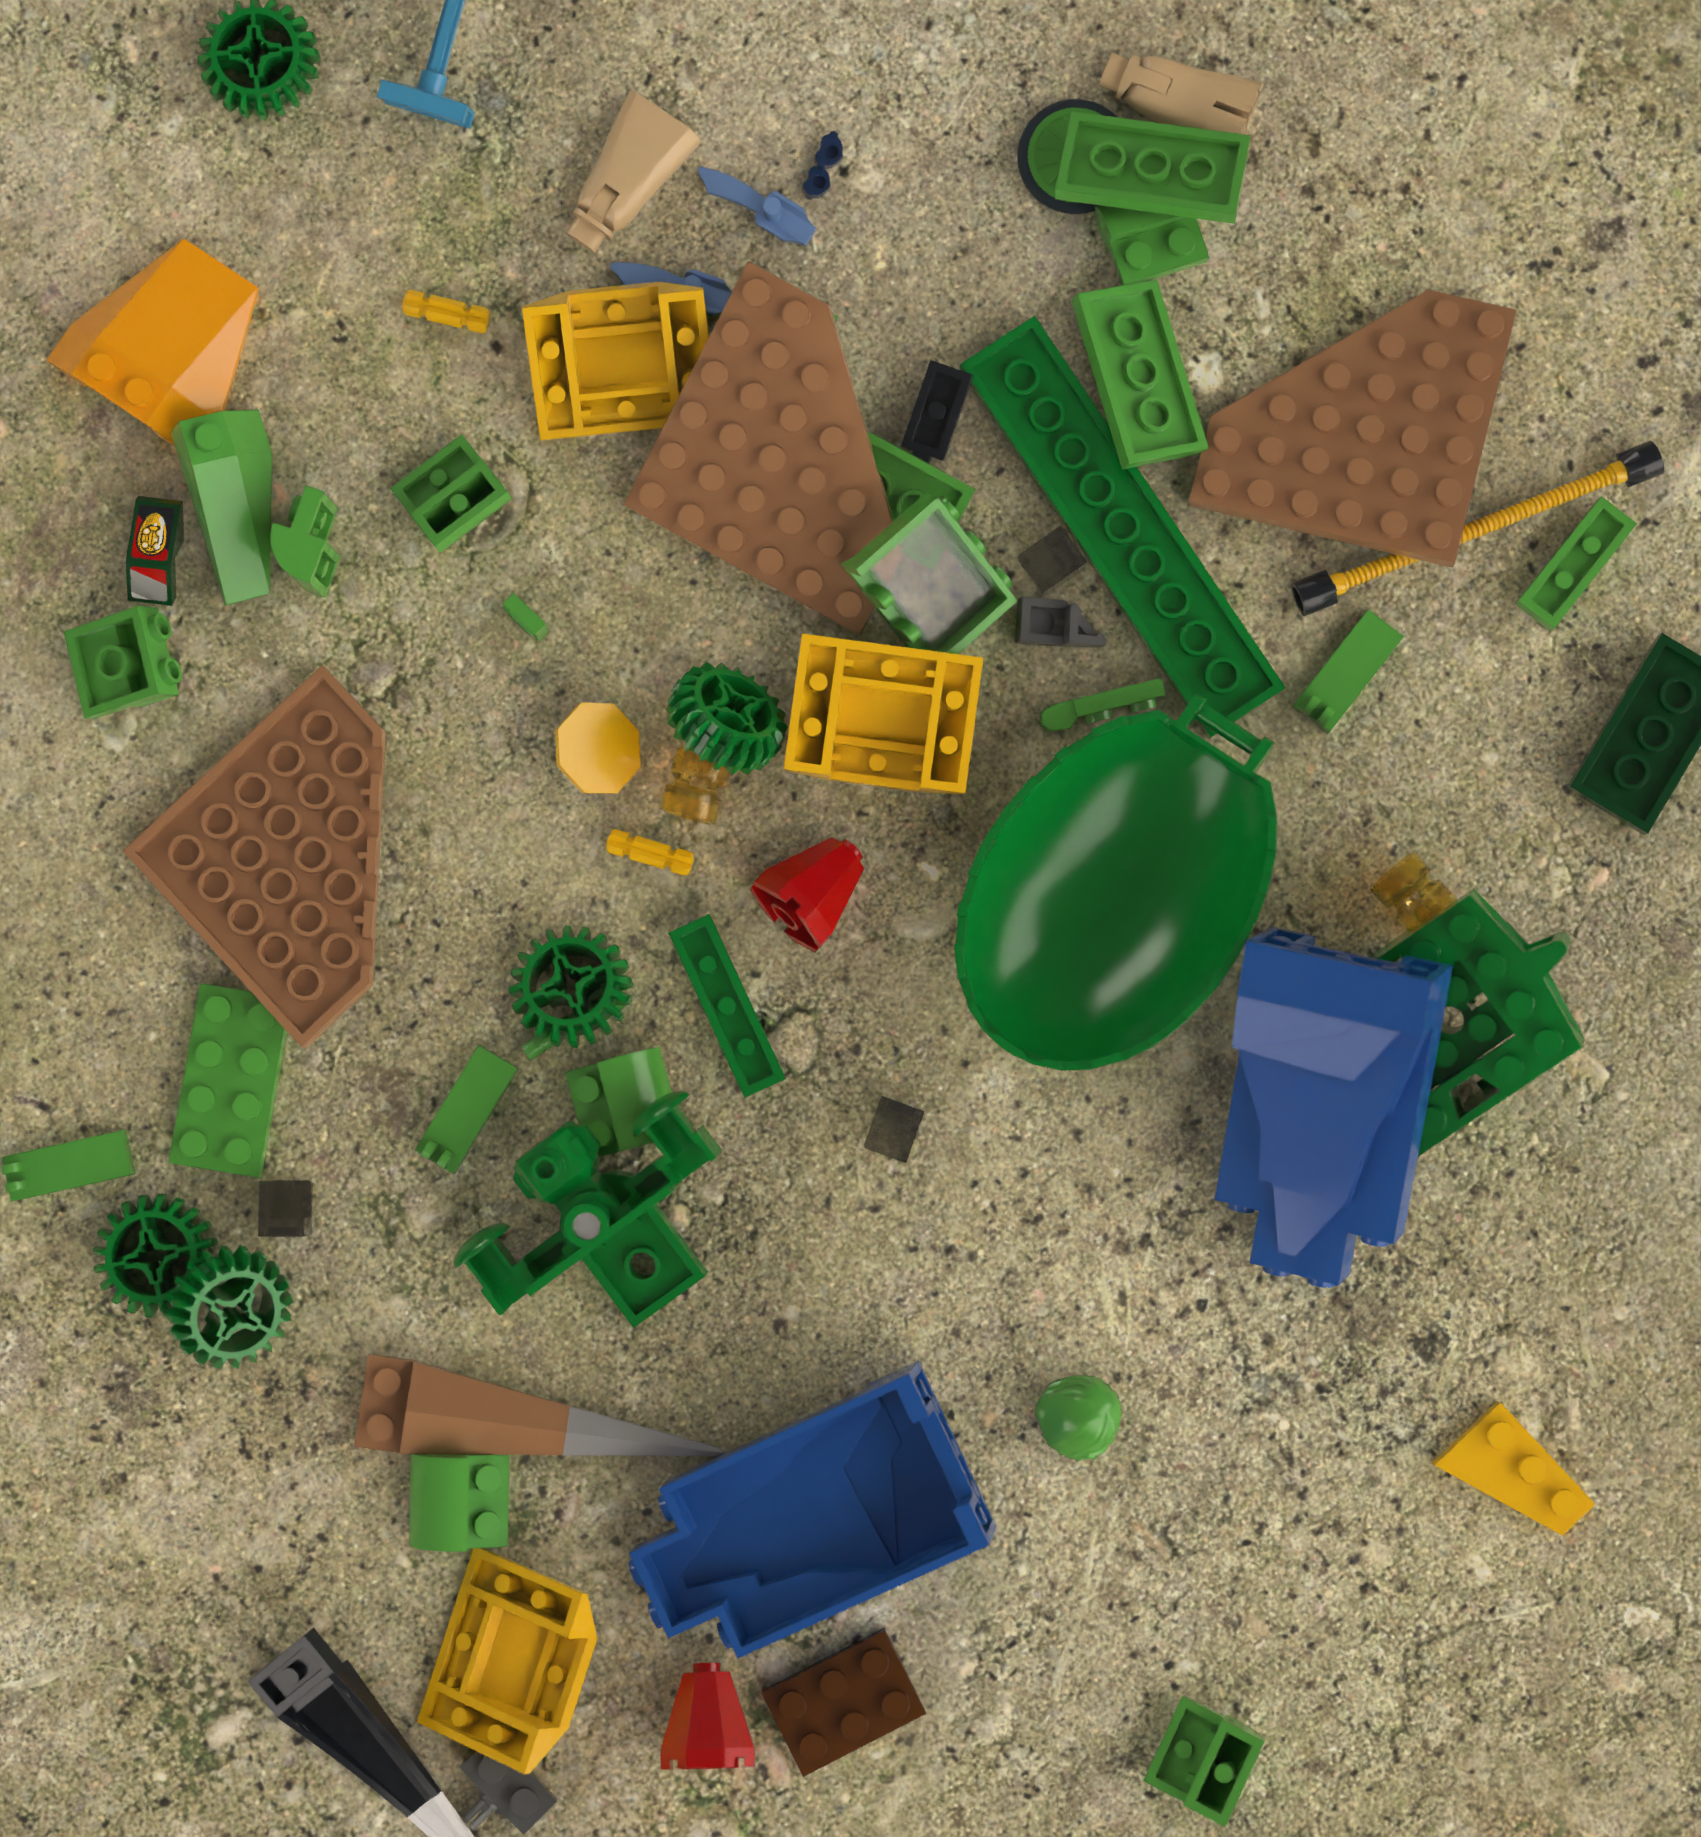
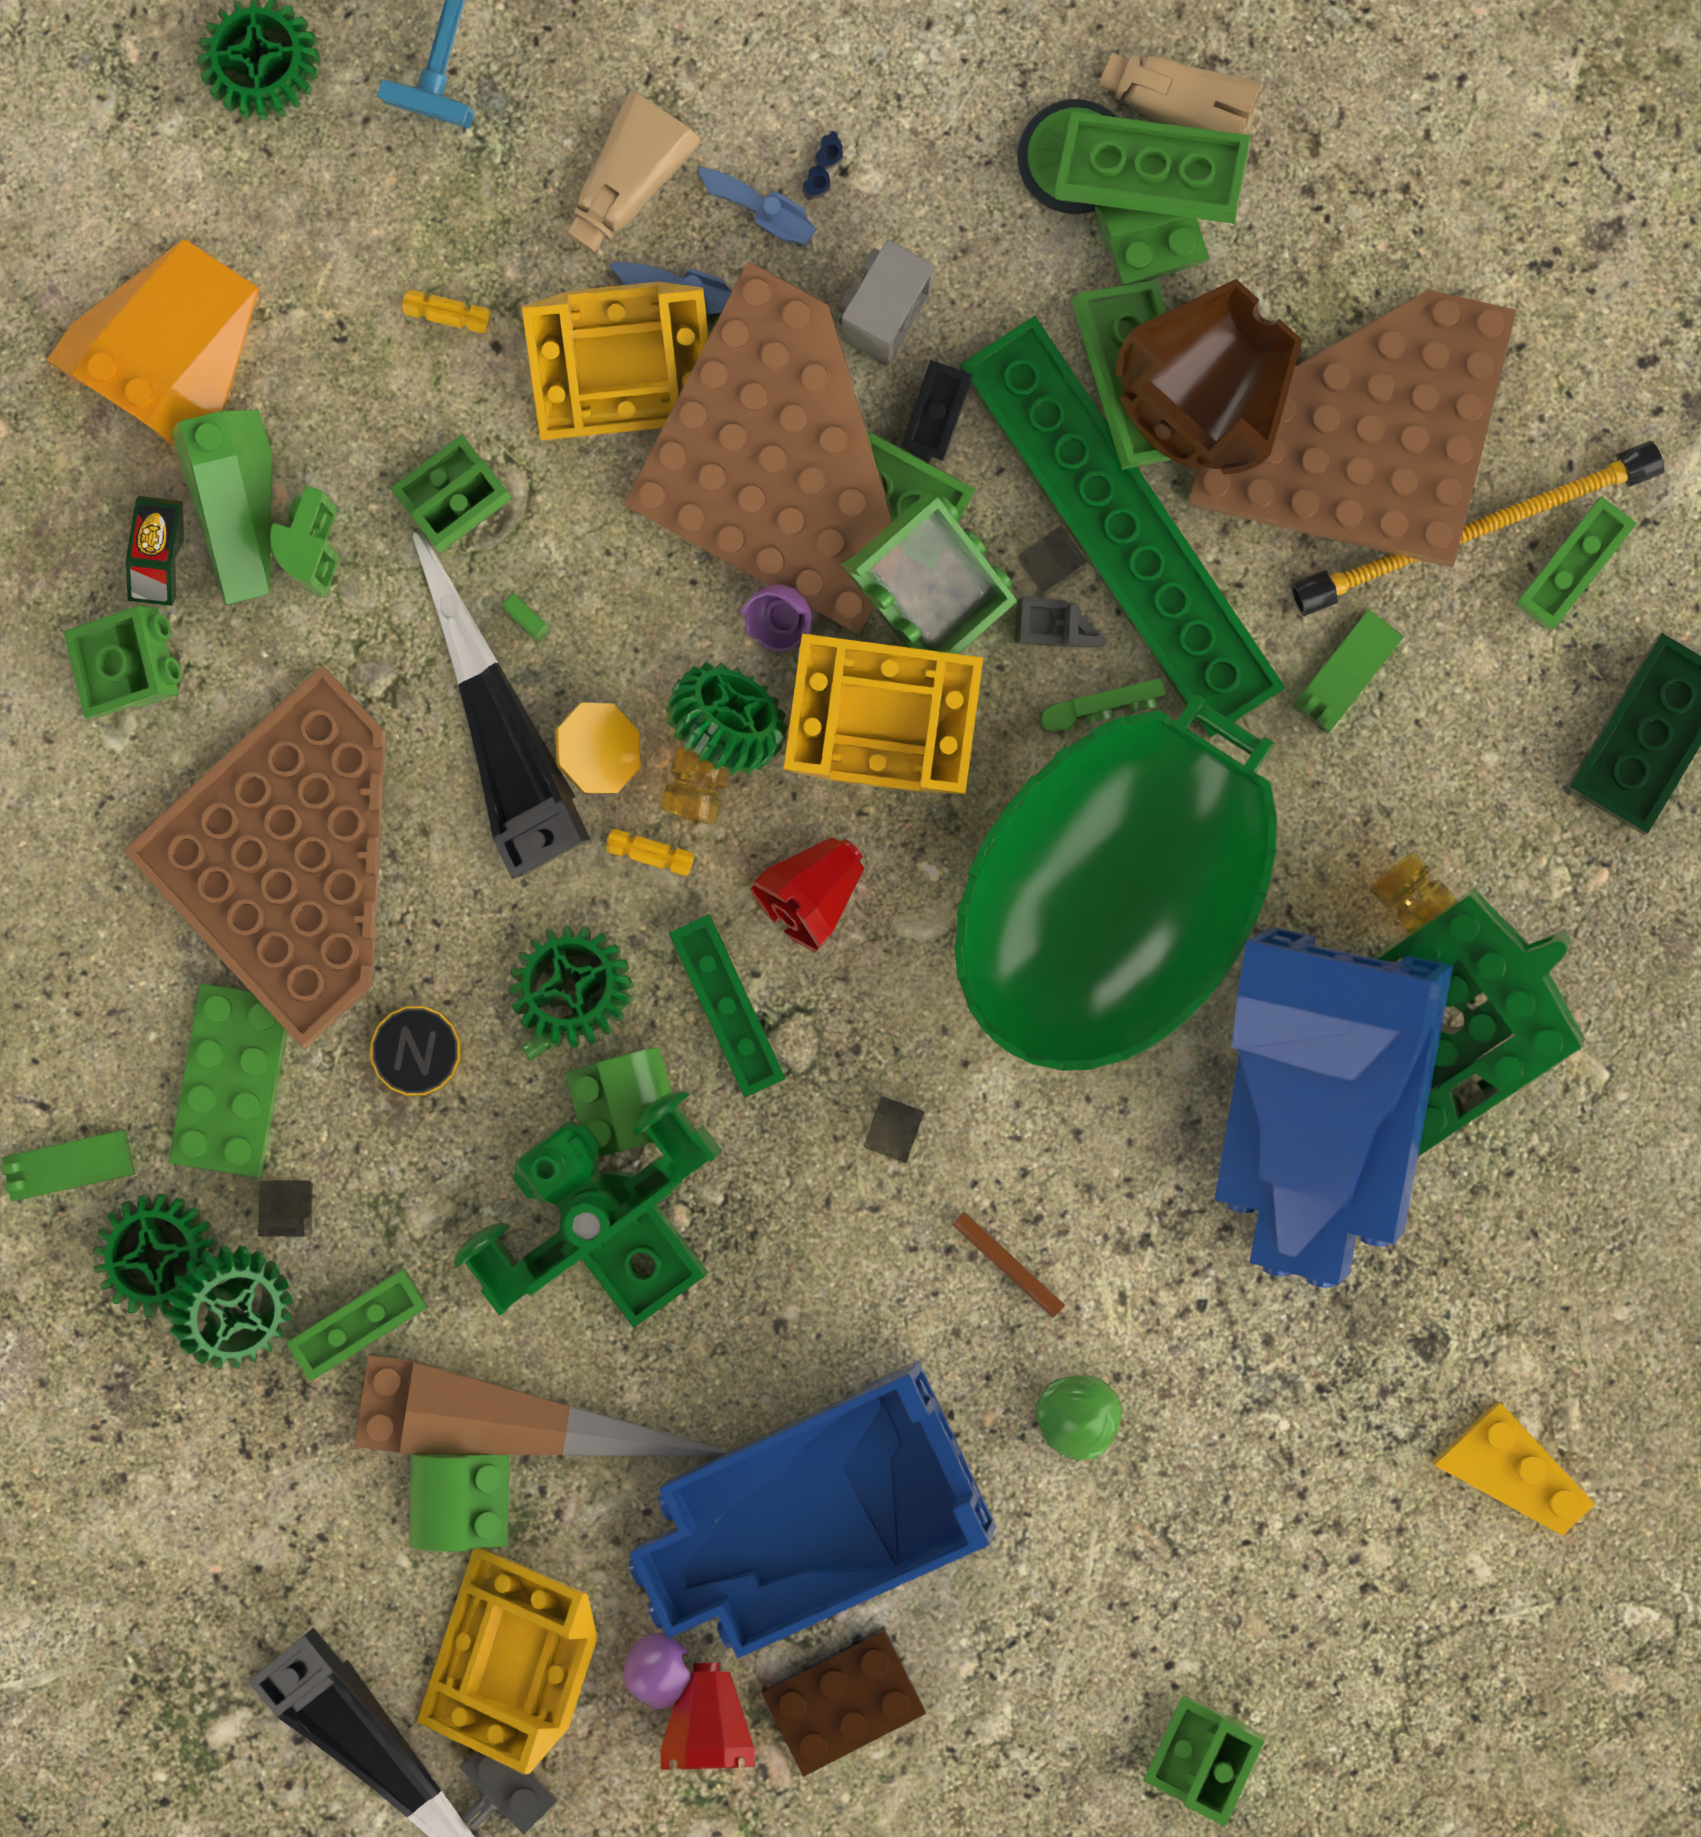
bright green hinge [415,1045,519,1174] -> none
none -> bright green plate [286,1268,429,1382]
none -> black tile [370,1006,462,1096]
none -> black plate [413,532,590,879]
none -> medium lavender hair [623,1632,691,1710]
none -> medium lavender hair [741,584,812,653]
none -> light grey brick [838,239,935,366]
none -> dark orange bar [952,1212,1065,1318]
none -> reddish brown cone [1116,279,1302,474]

